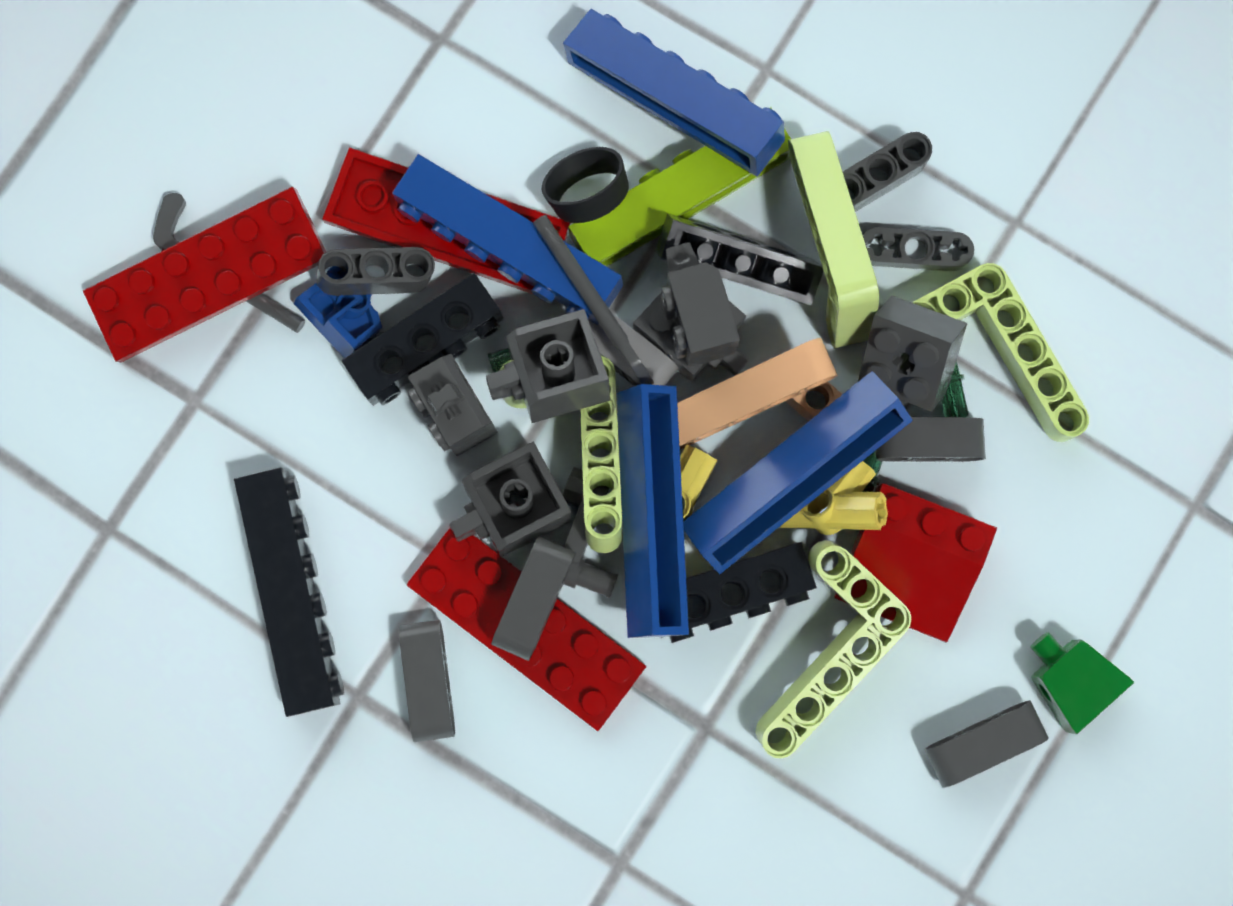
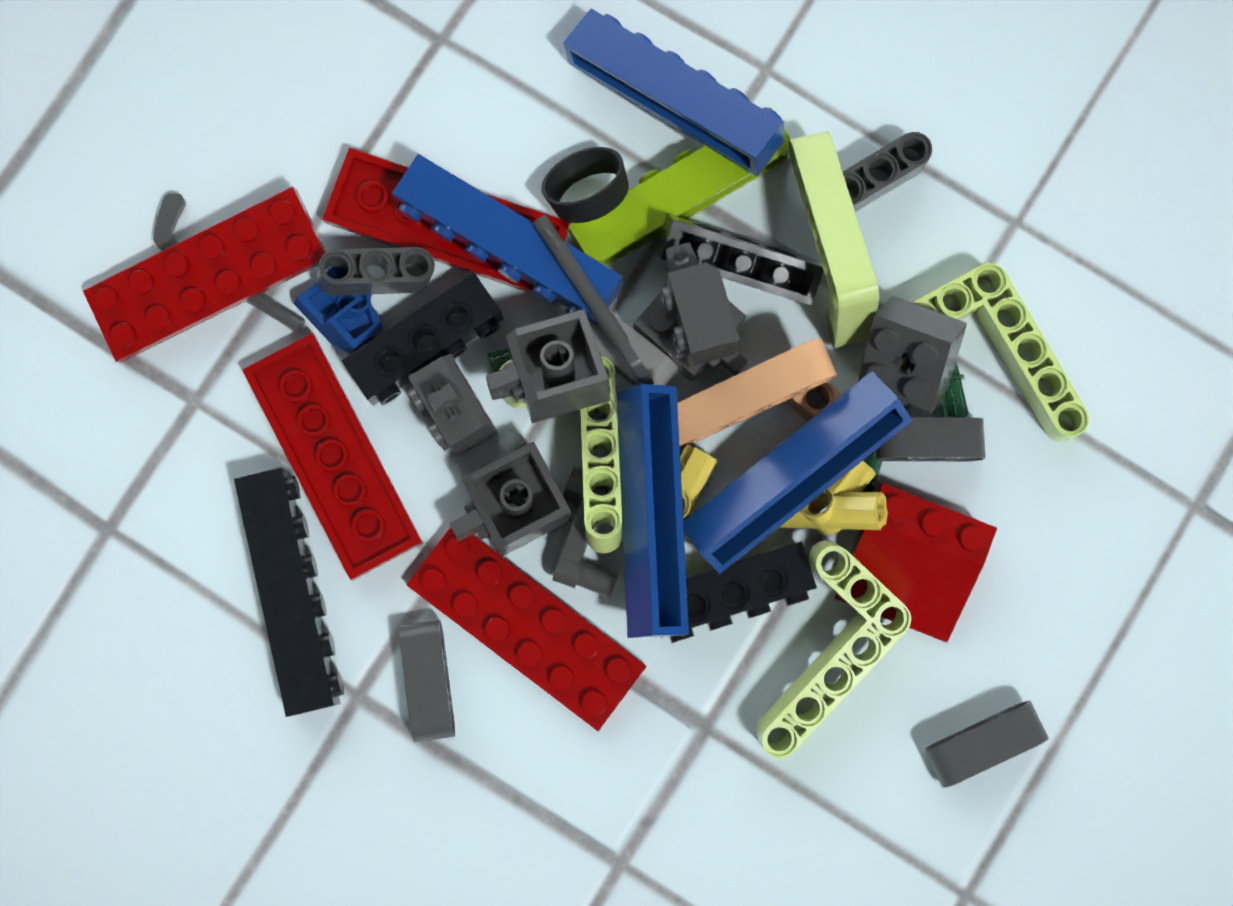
dark grey beam [491,536,576,661] -> none
dark grey beam [863,227,974,271] -> none
green torso [1030,632,1135,734] -> none
none -> red plate [242,333,424,581]

